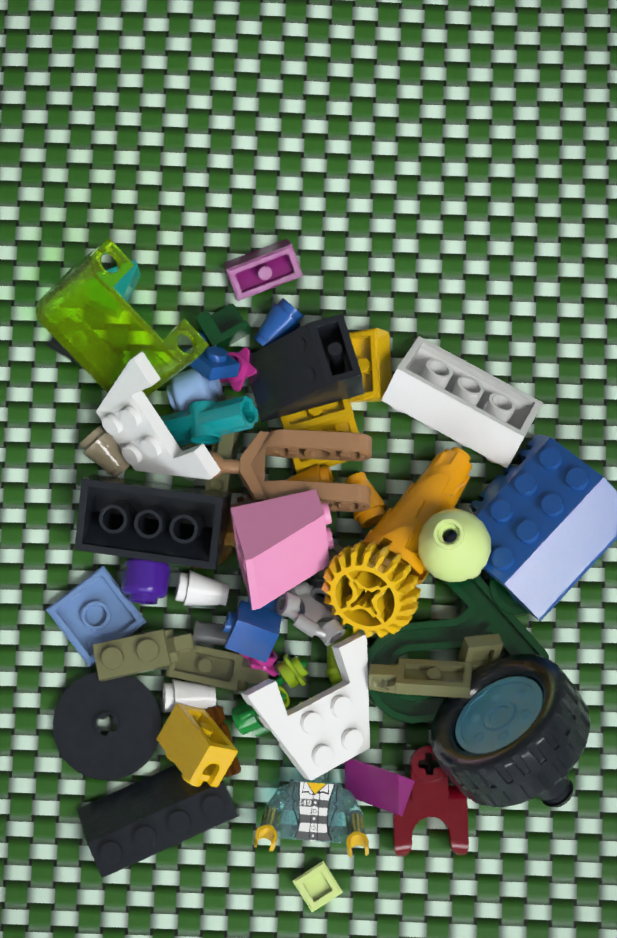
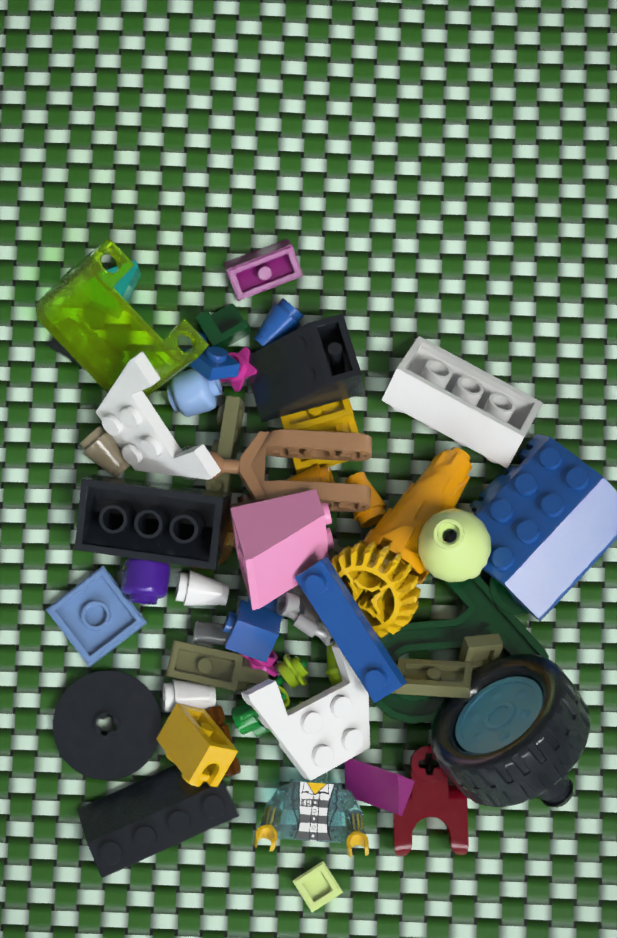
olive hinge [92,629,197,681] -> none
teal piece [160,396,258,446] -> none
yellow slope [349,328,392,403] -> none
none -> blue plate [295,557,407,703]

